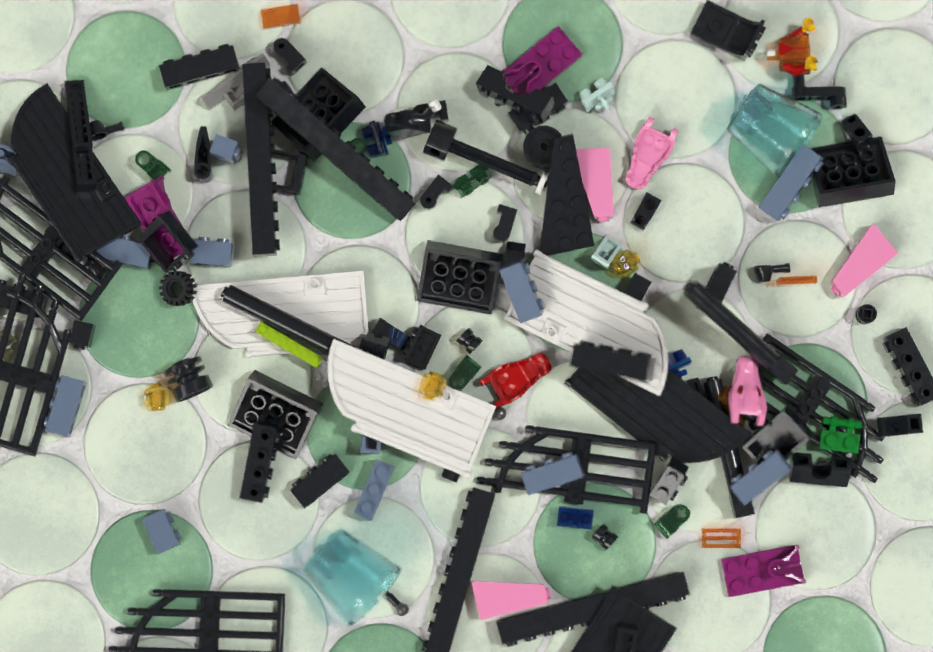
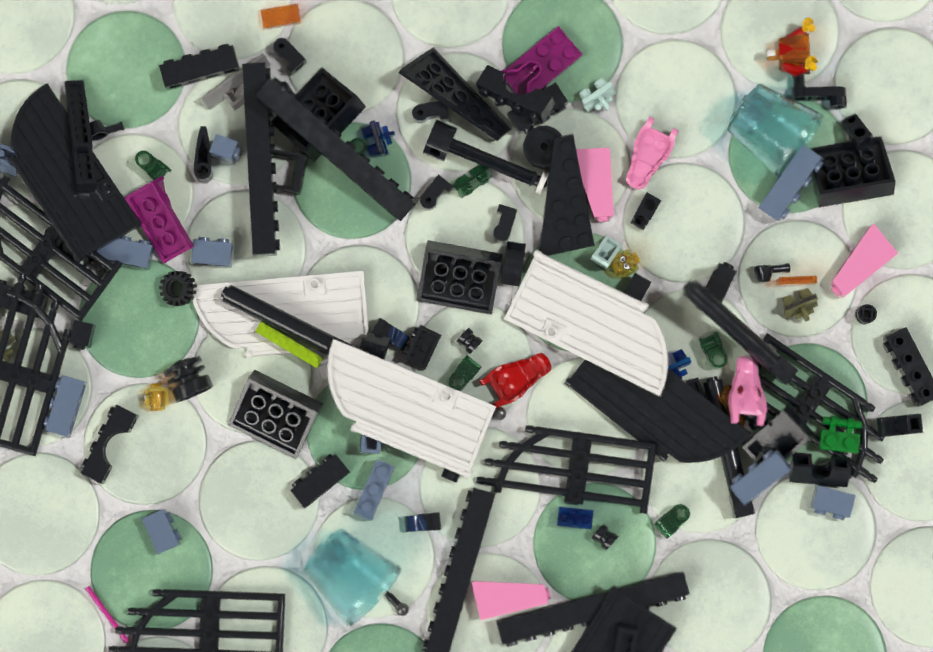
black window [137,210,198,273] -> none
black brick [239,421,281,503] -> none
black torso [384,99,441,139] -> none
clear yellow head [419,371,447,401] -> none
sand blue brick [499,259,545,323] -> none
sand blue brick [521,452,585,496] -> none
black piece [570,340,656,382] -> none
brick [649,457,689,505] -> none
black bracket [690,0,766,61] -> none
clear orange tile [702,528,741,548] -> none
magenta plate [721,545,806,597] -> none
none -> black arch [80,404,139,484]
none -> dark pink axle [86,586,129,643]
none -> black wing [398,47,511,141]
none -> leg [404,512,441,532]
none -> clear green piece [698,331,728,370]
none -> olive hips [783,288,818,322]
none -> sand blue brick [810,485,856,520]

